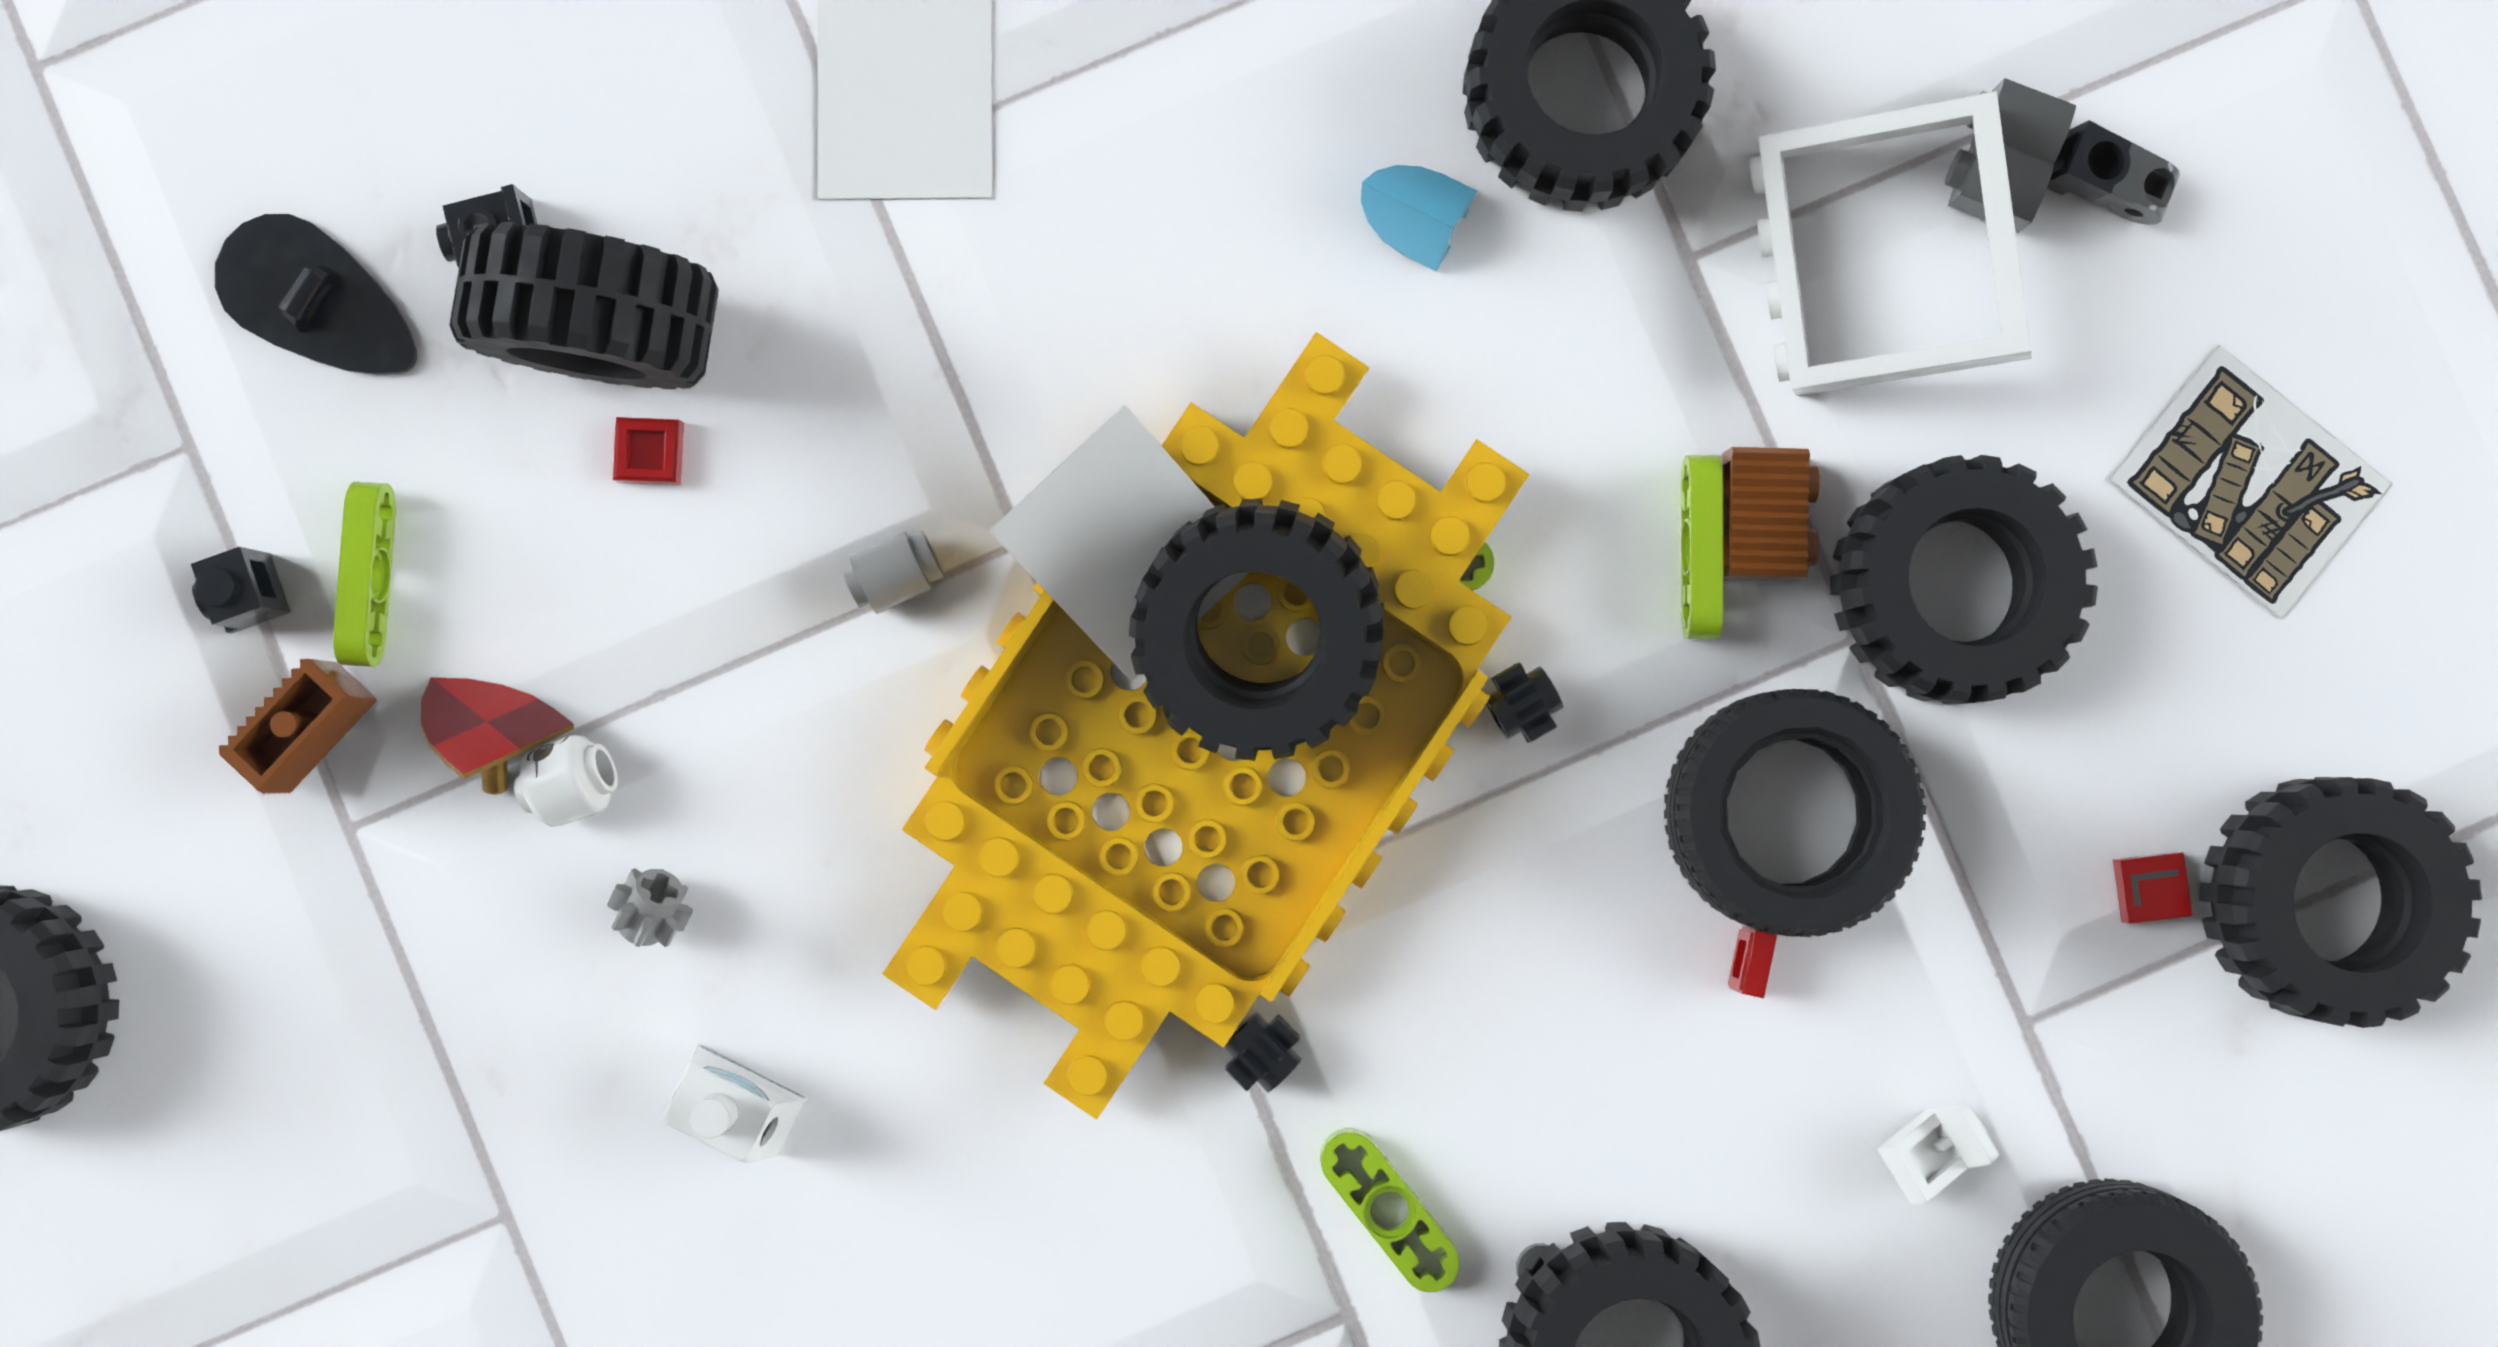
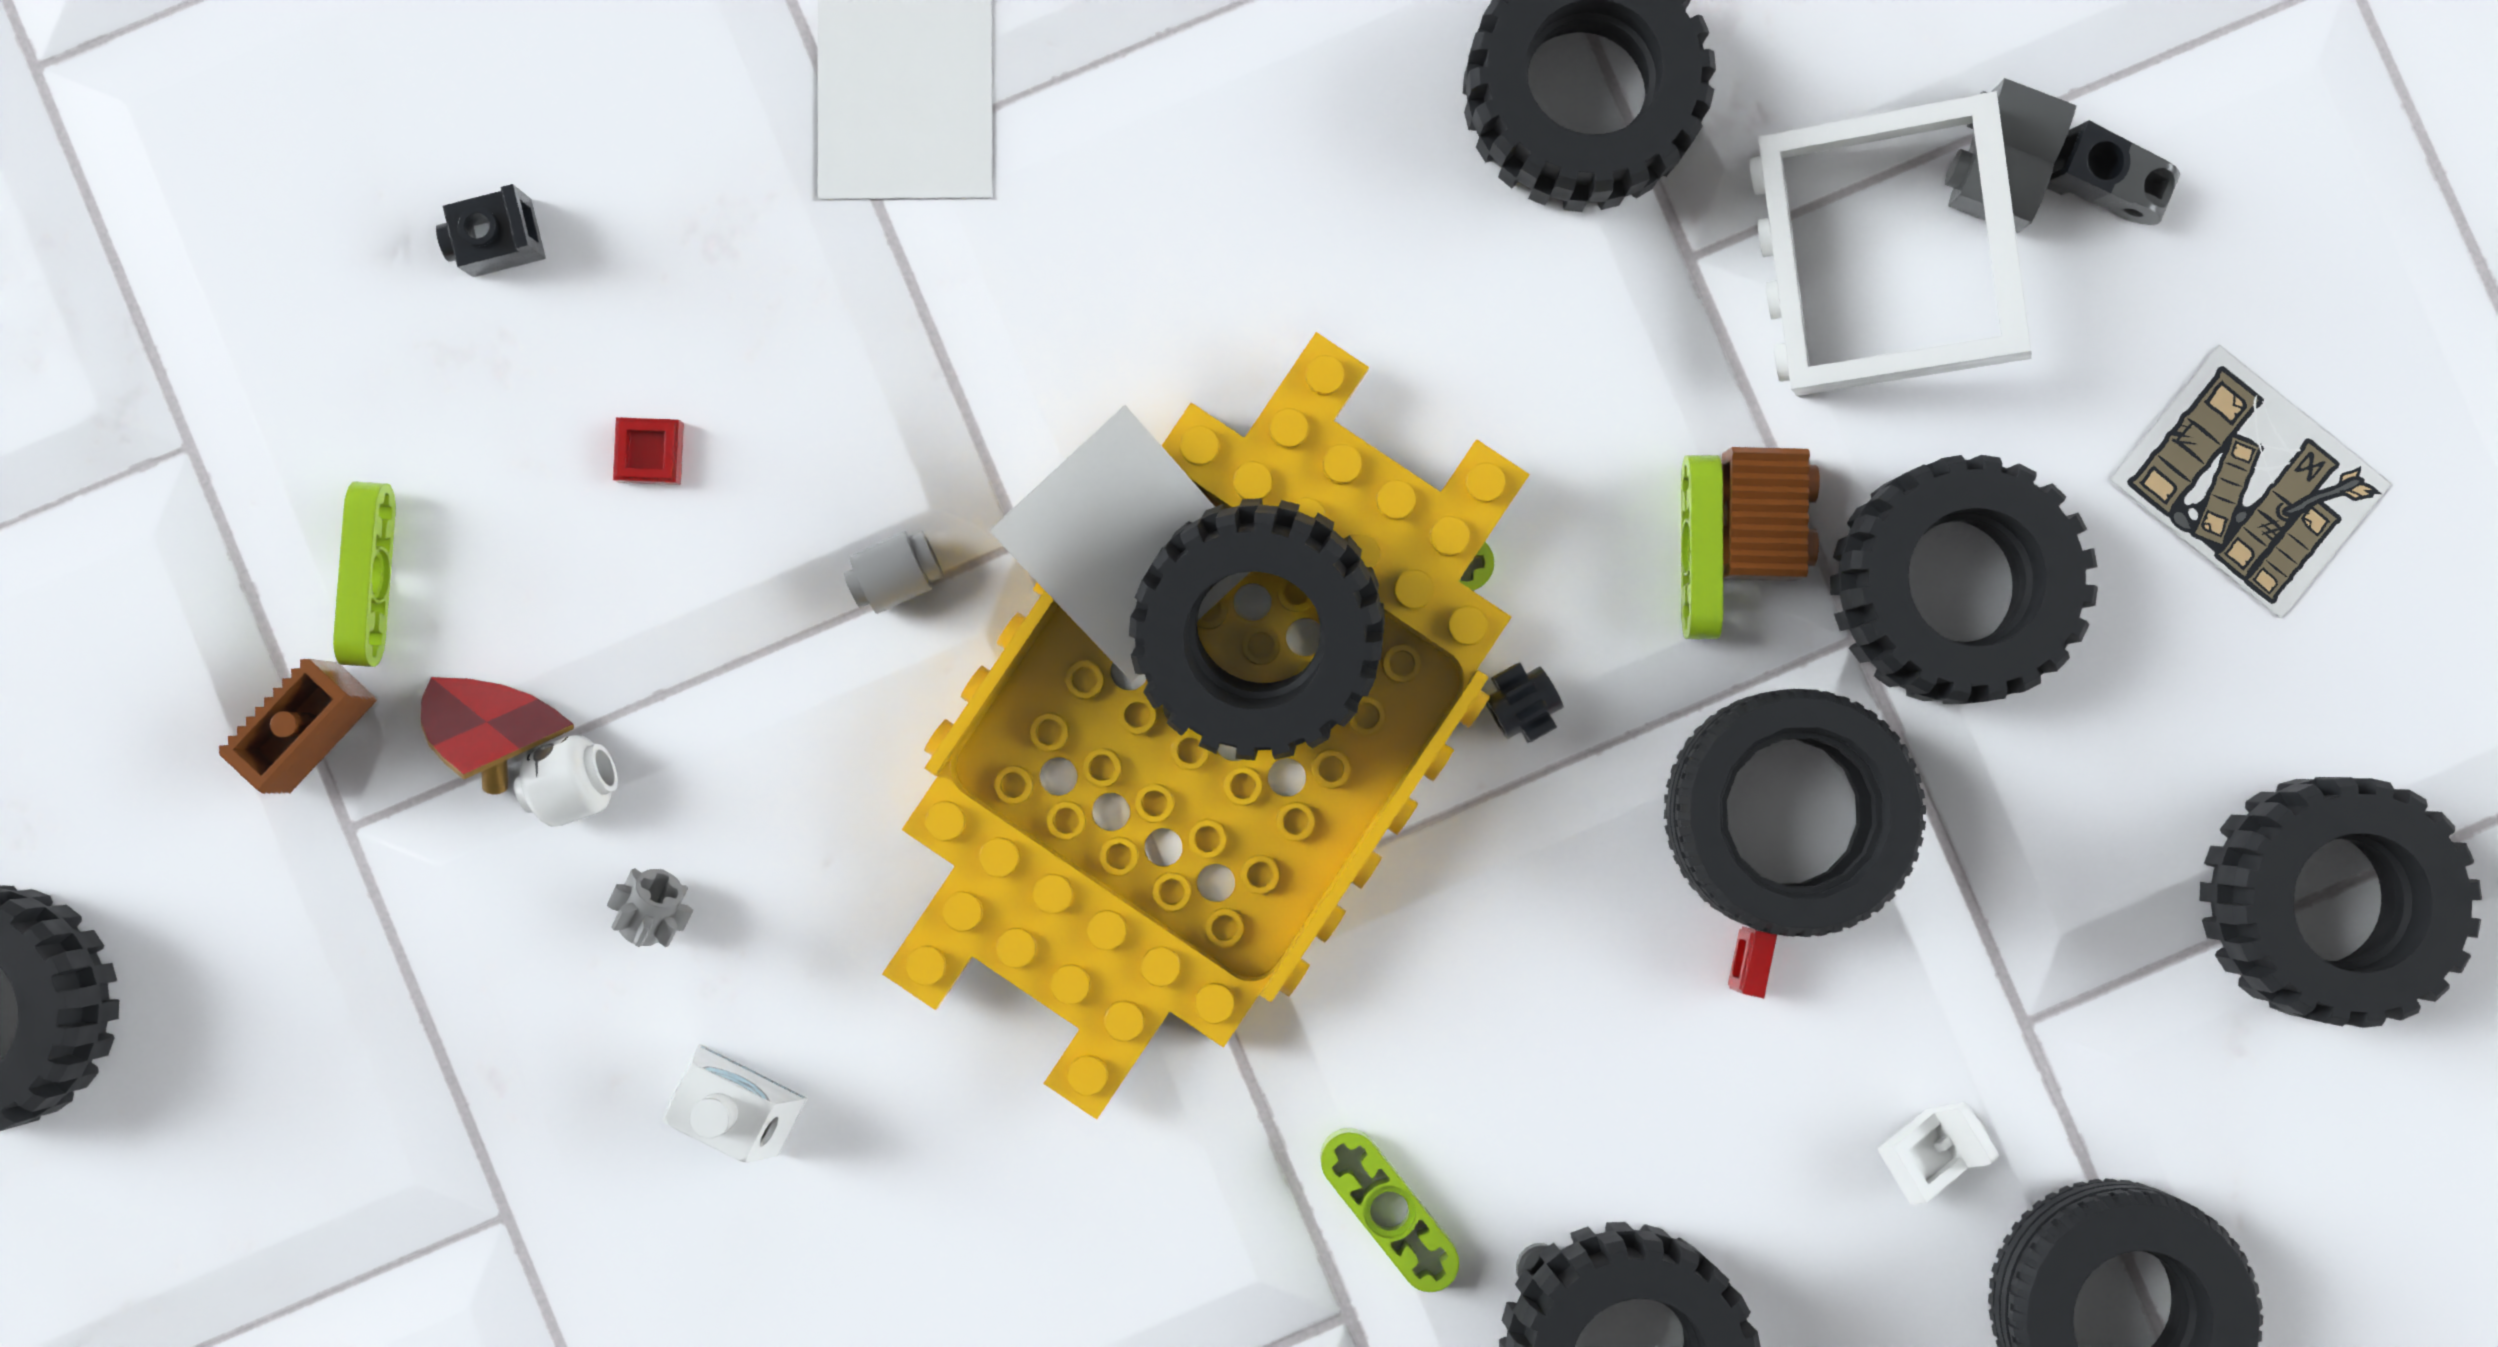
black brick [191,546,291,634] -> none
black shield [214,214,417,375] -> none
black tyre [449,222,719,389] -> none
black gear [1224,1012,1302,1093] -> none
medium azure brick [1361,165,1477,272] -> none
red tile [2113,852,2192,924] -> none

